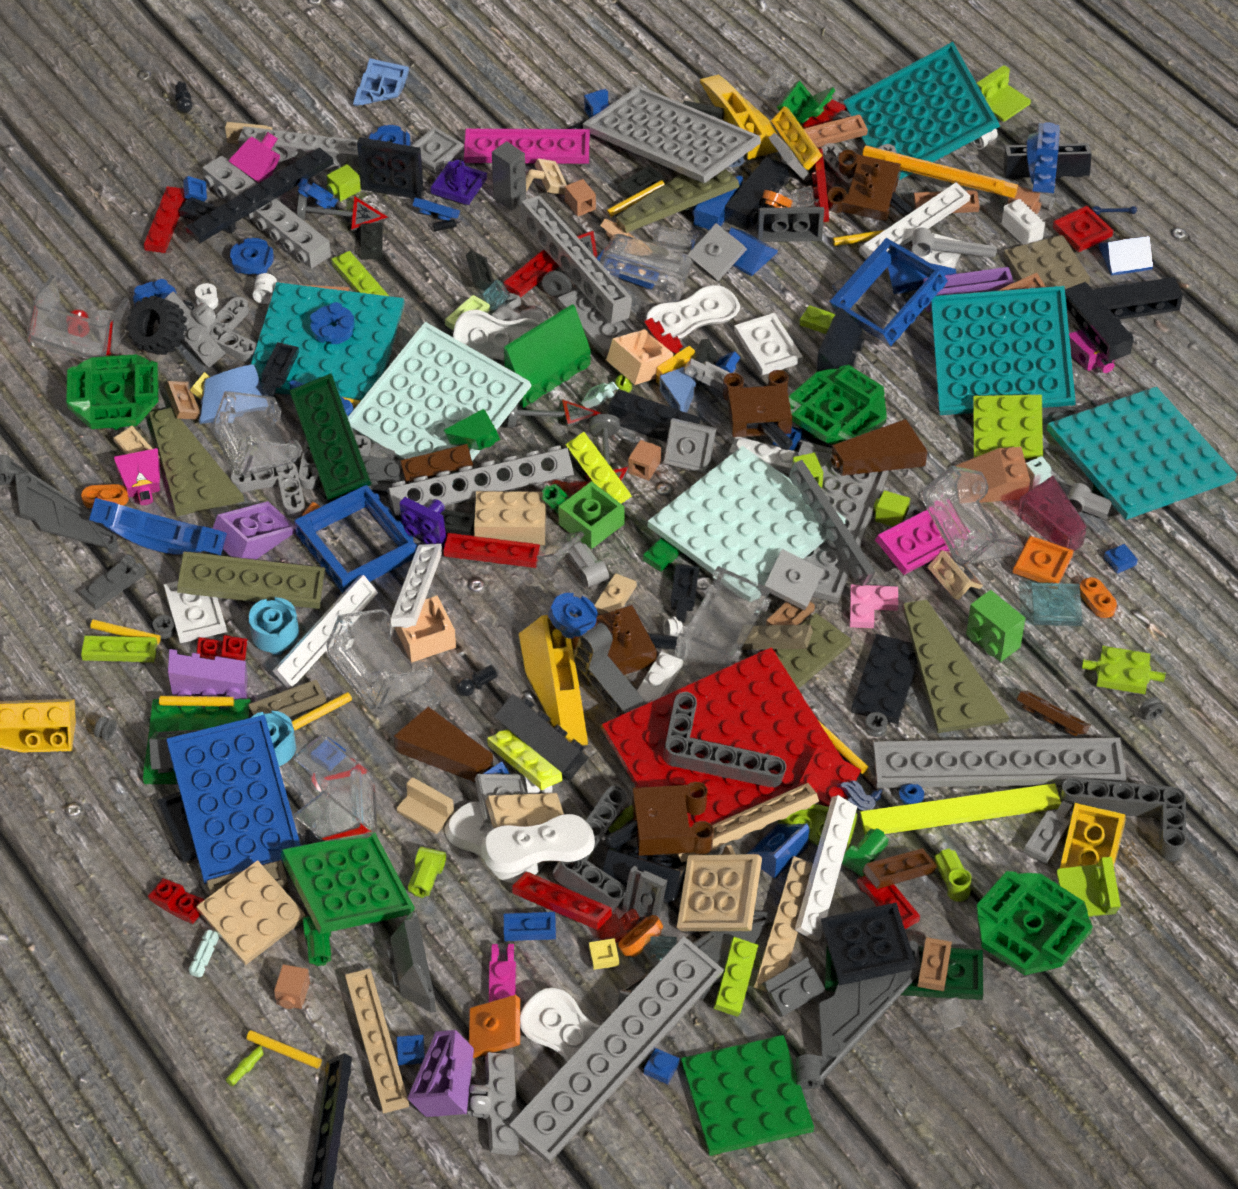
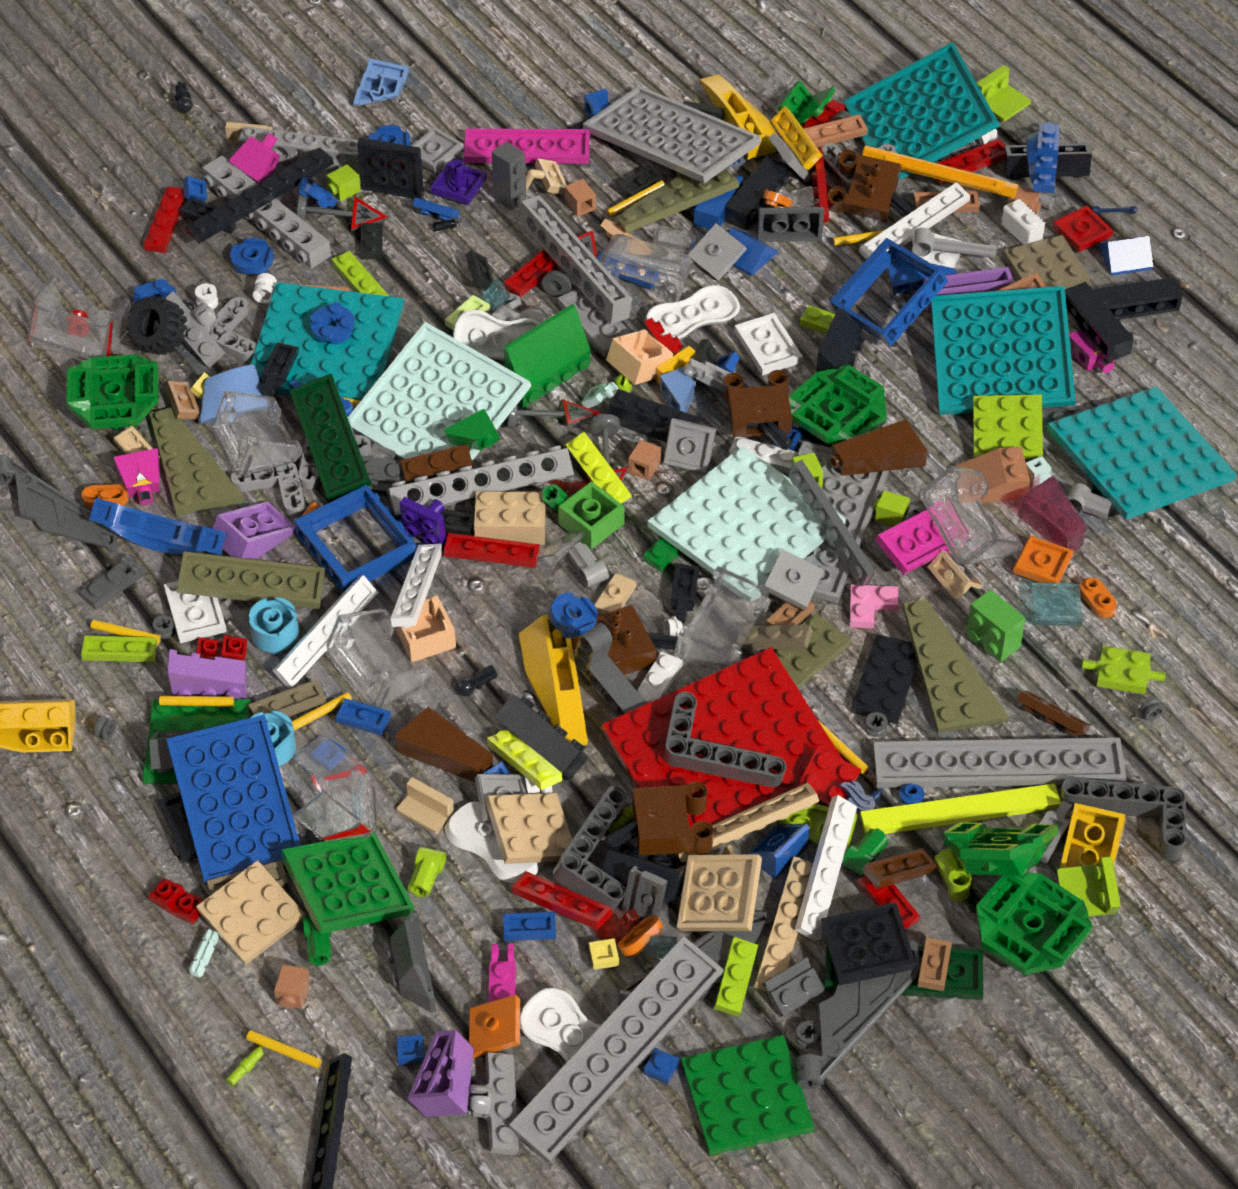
tan plate [345,968,409,1114] -> none
white plate [481,814,595,873] -> none
blue plate [1104,544,1138,574] -> none
none -> blue plate [336,698,391,735]
none -> dark grey bush [796,1021,820,1049]
none -> red plate [934,139,1005,185]
none -> green piece [943,822,1058,876]

